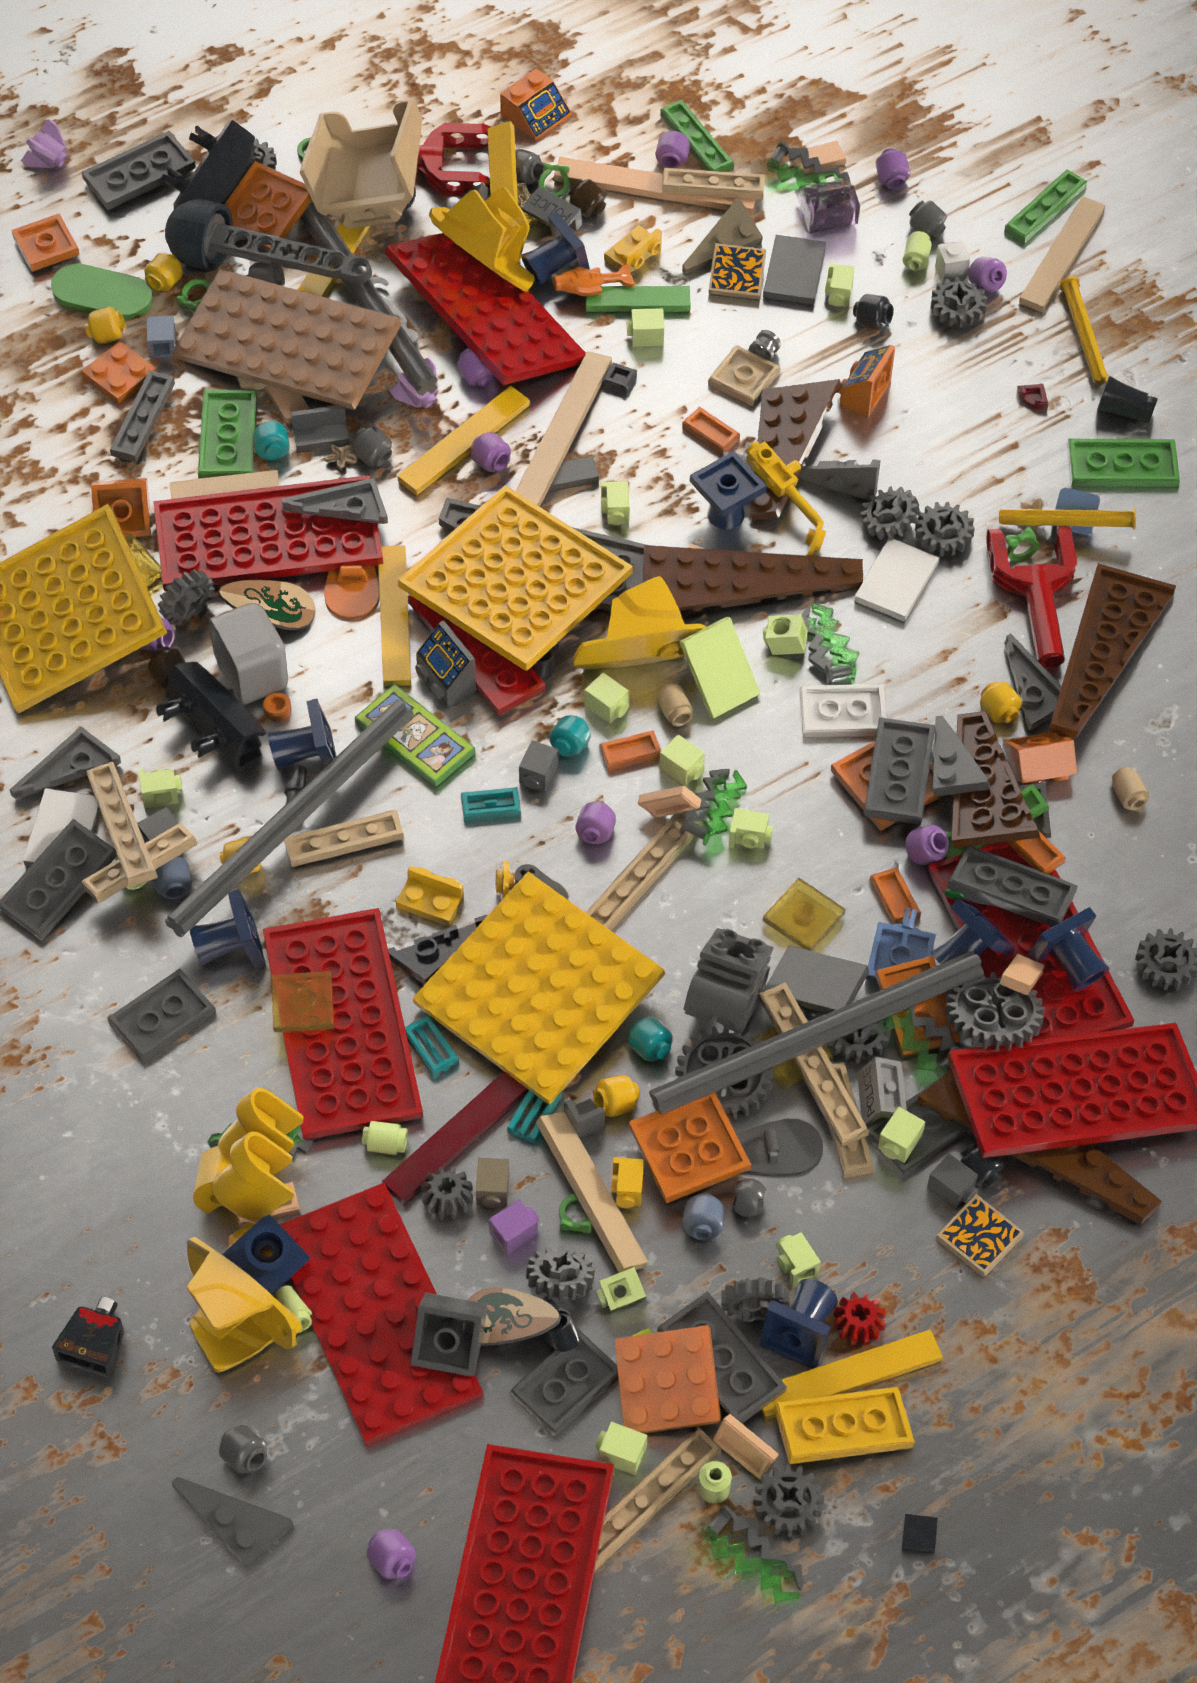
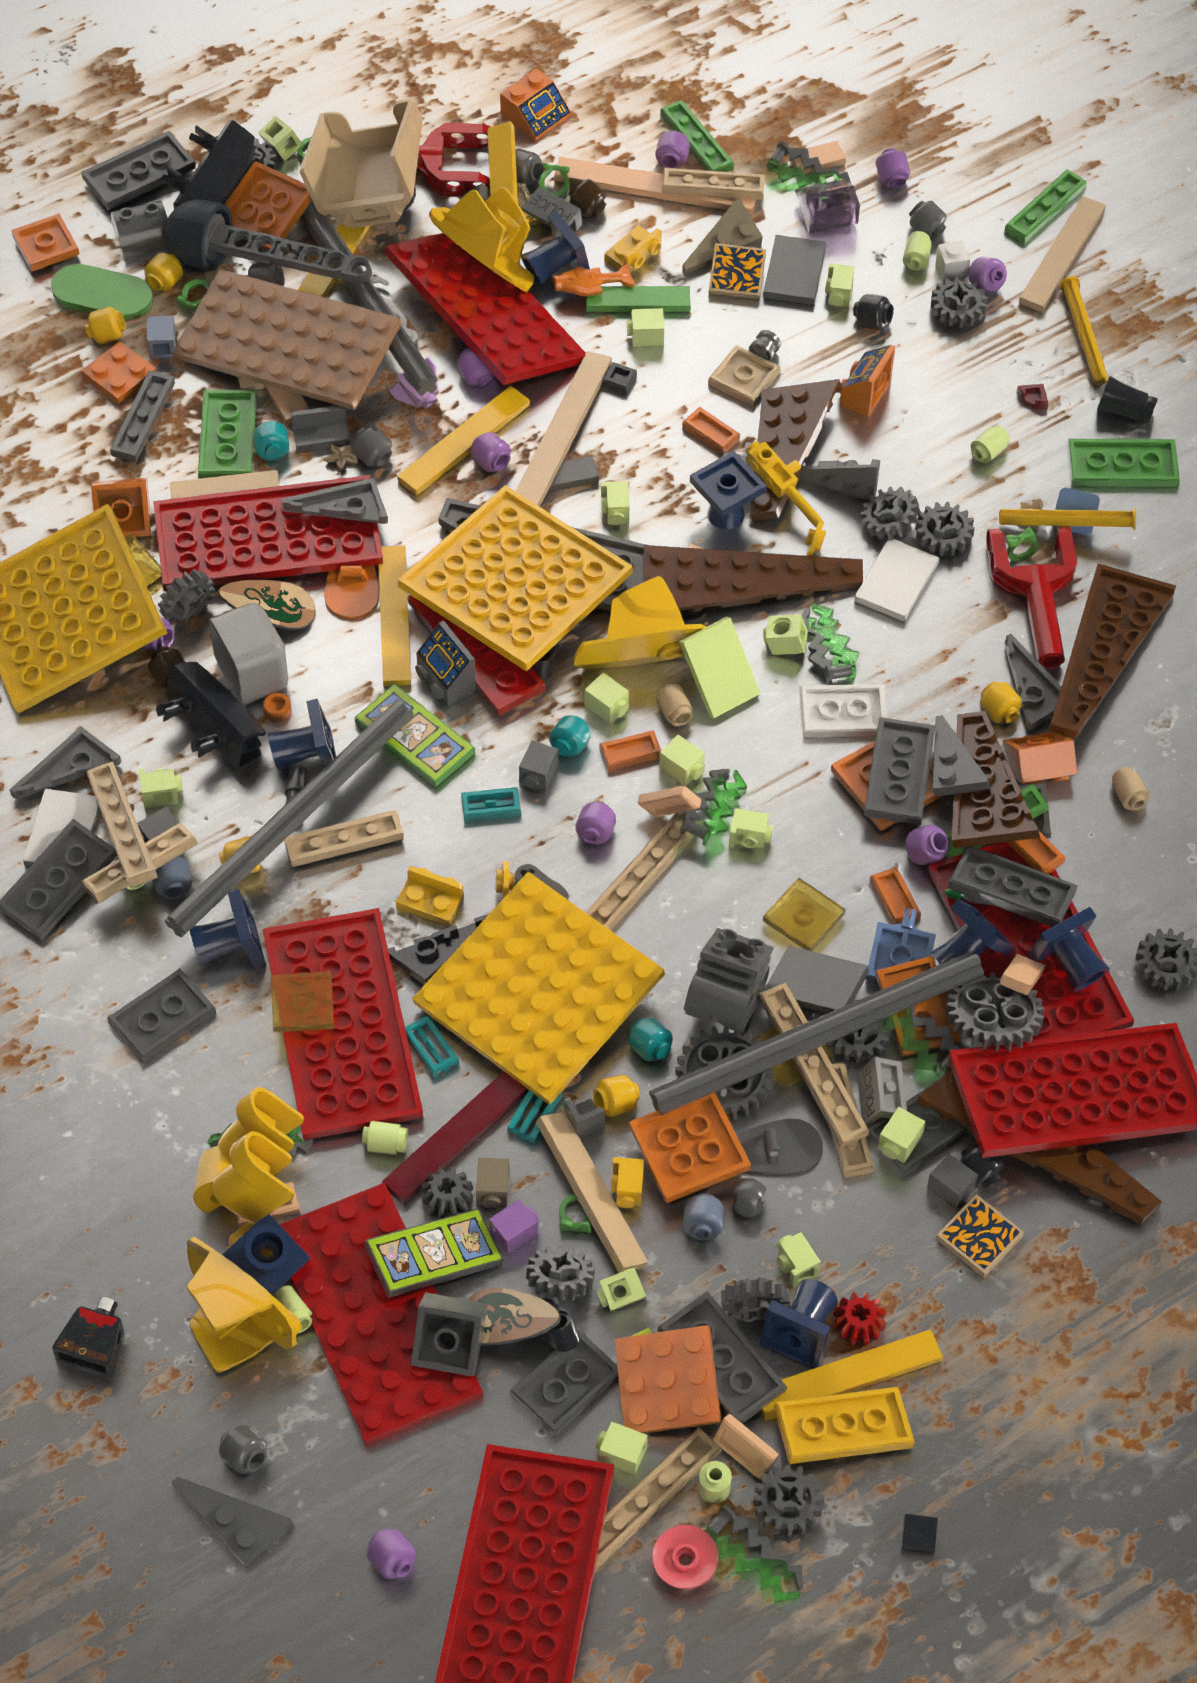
lavender brick [21,119,68,168] -> none
none -> dark grey brick [111,201,169,259]
none -> yellowish green brick [258,116,303,162]
none -> tile [364,1208,503,1298]
none -> coral dish [652,1525,718,1590]
none -> yellowish green brick [970,426,1010,463]

